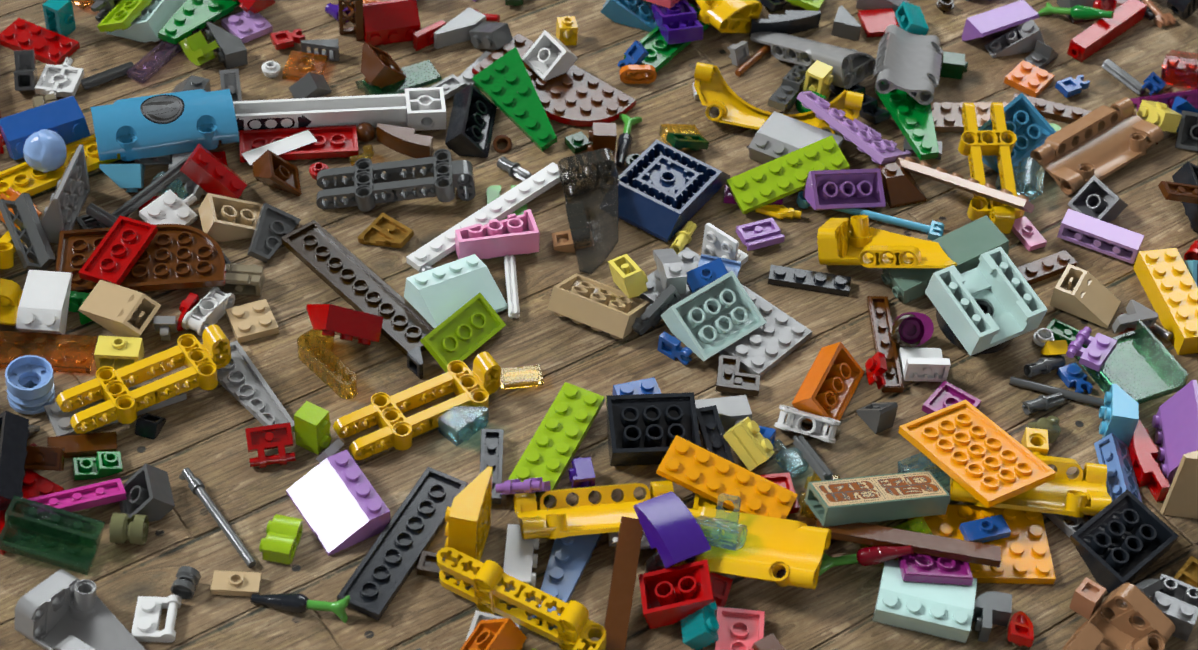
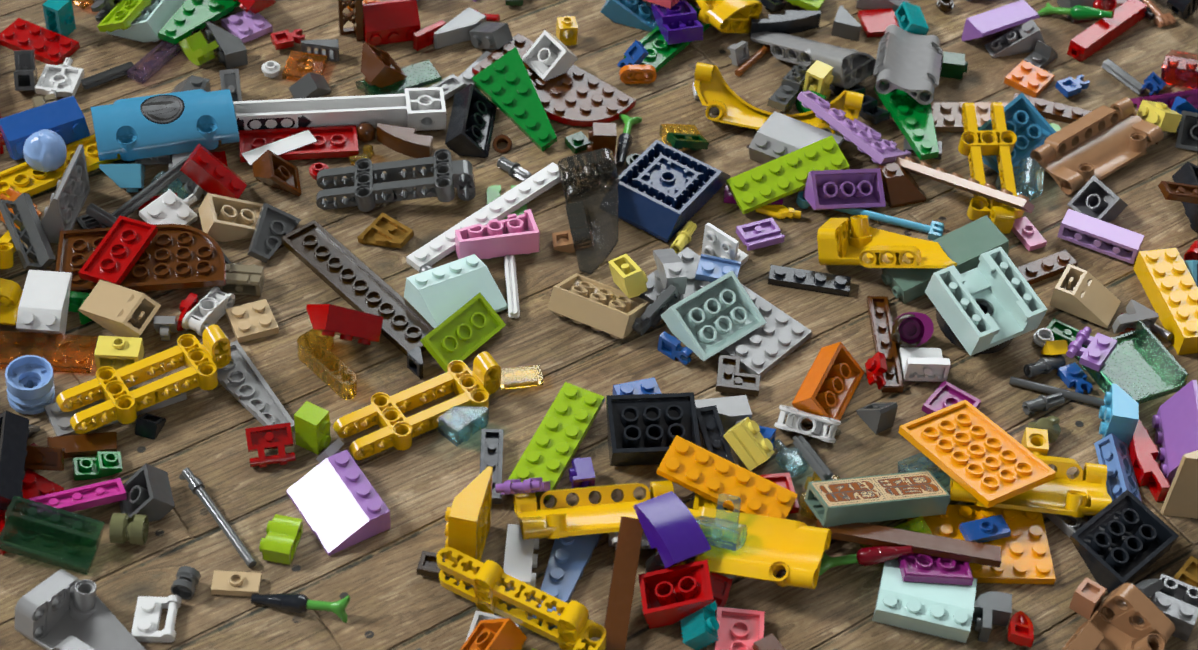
dark purple cone [325,3,351,23] -> none
black plate [337,467,468,620] -> none
blue plate [686,258,728,294] -> none

